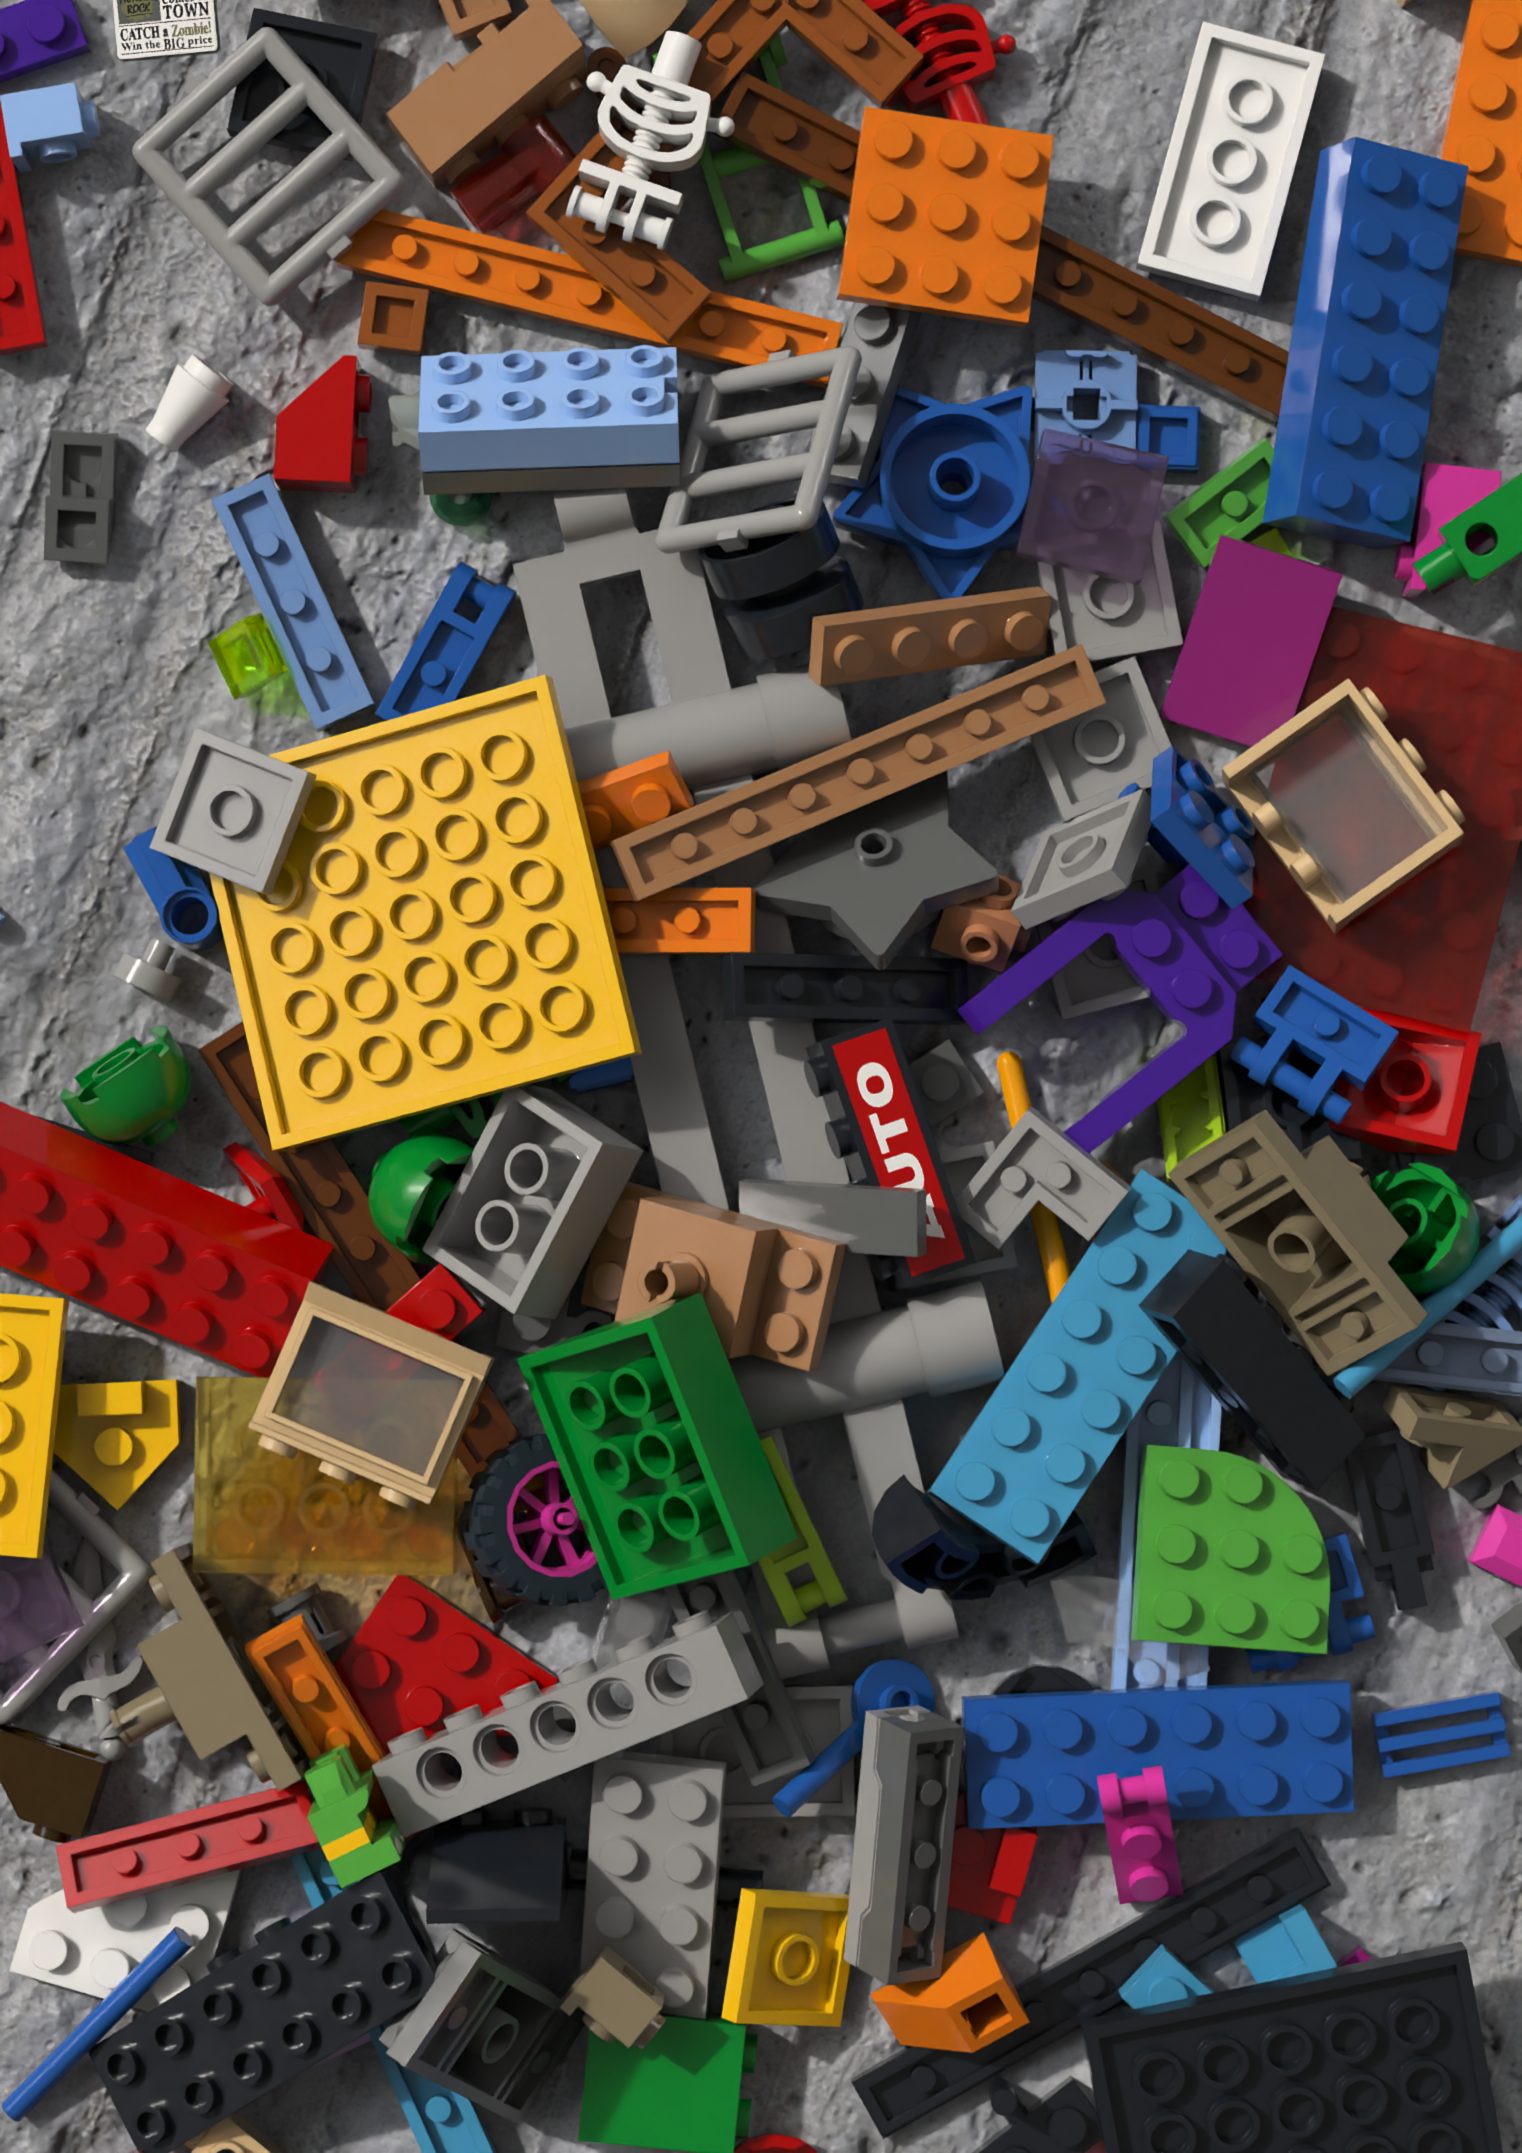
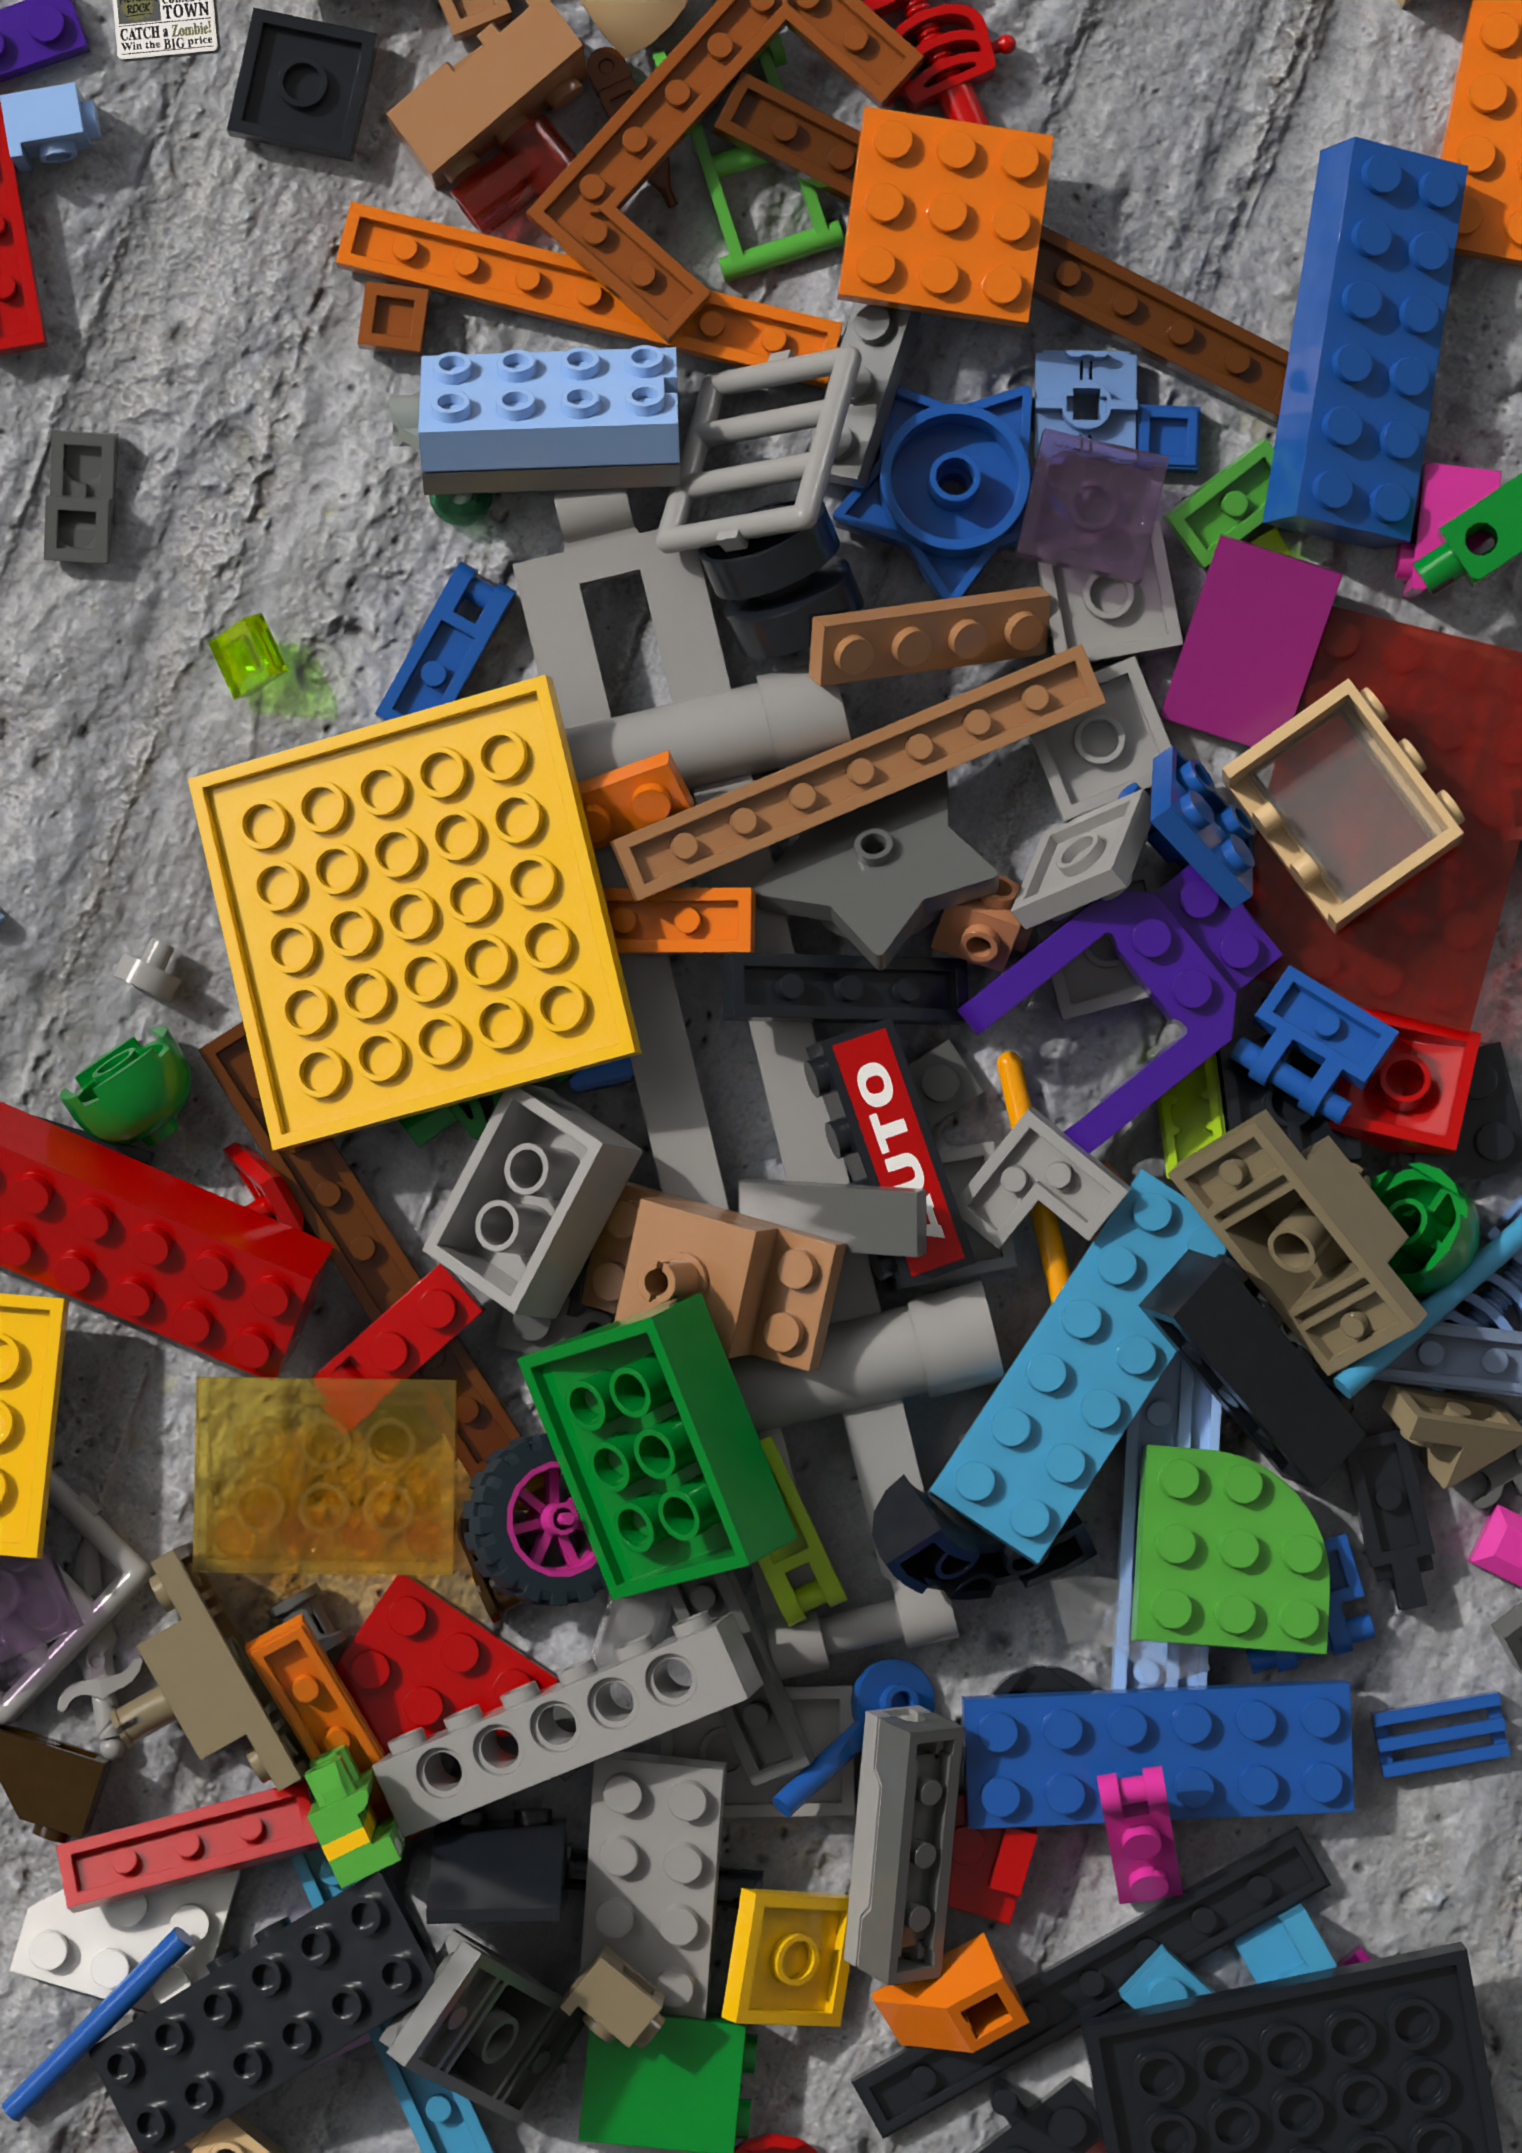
yellow plate [53,1379,182,1511] -> none
blue piece [123,827,223,951] -> none
light grey bar [132,27,405,306] -> none
white cone [145,354,234,452] -> none
light grey plate [149,727,317,895] -> none
medium blue plate [211,473,376,733] -> none
window [248,1281,495,1510] -> none
red slope [273,355,372,493] -> none
green cylinder [368,1132,474,1265] -> none
white torso [566,31,735,251] -> none
white plate [1136,22,1325,302] -> none

